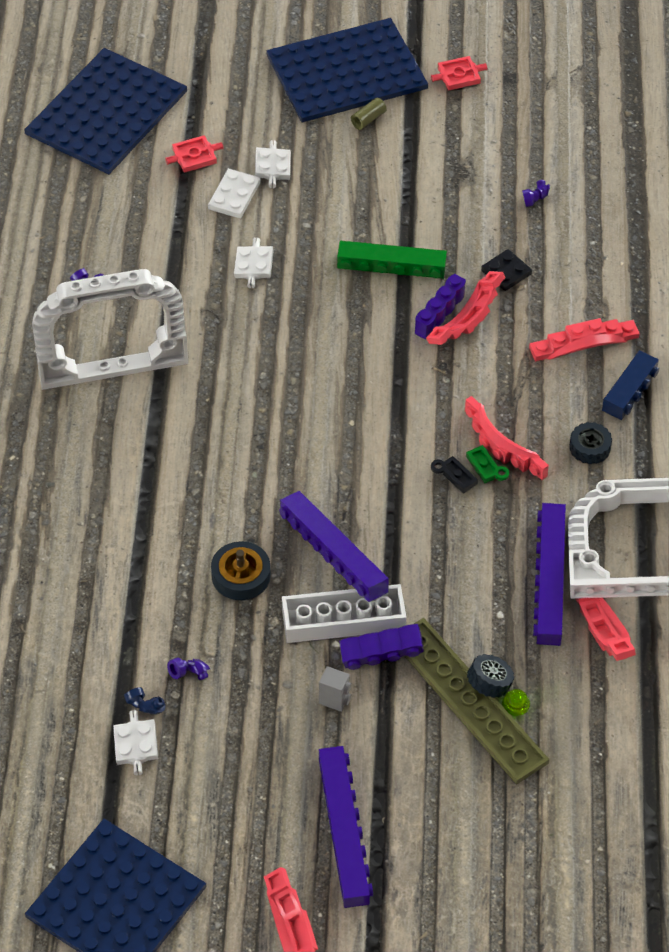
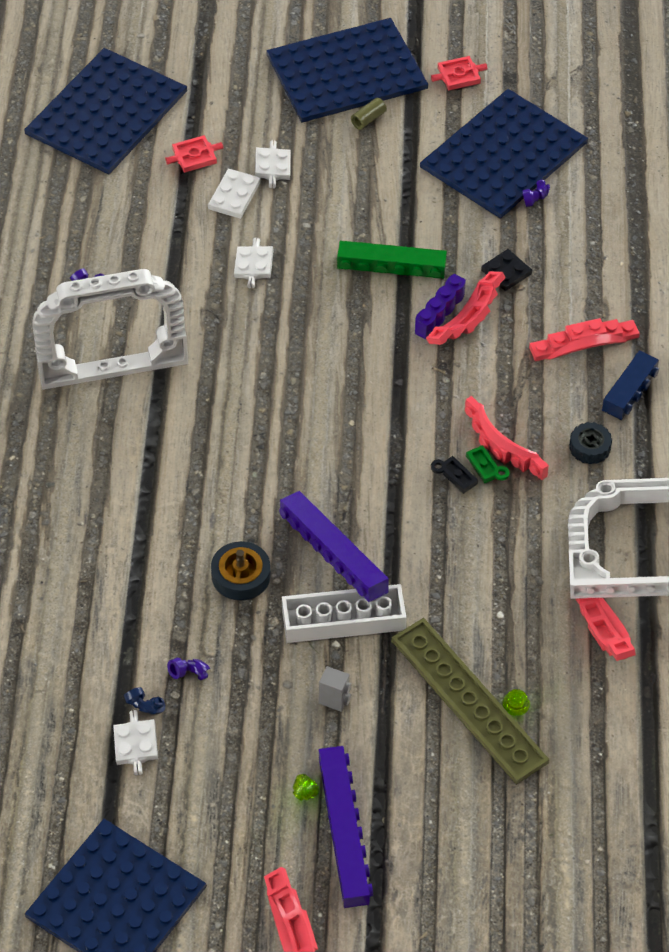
dark purple brick [339,624,424,670] -> none
black wheel [467,654,515,698] -> none
dark purple brick [533,503,566,646] -> none
none -> clear neon green cone [292,774,319,801]
none -> dark blue plate [420,89,588,219]

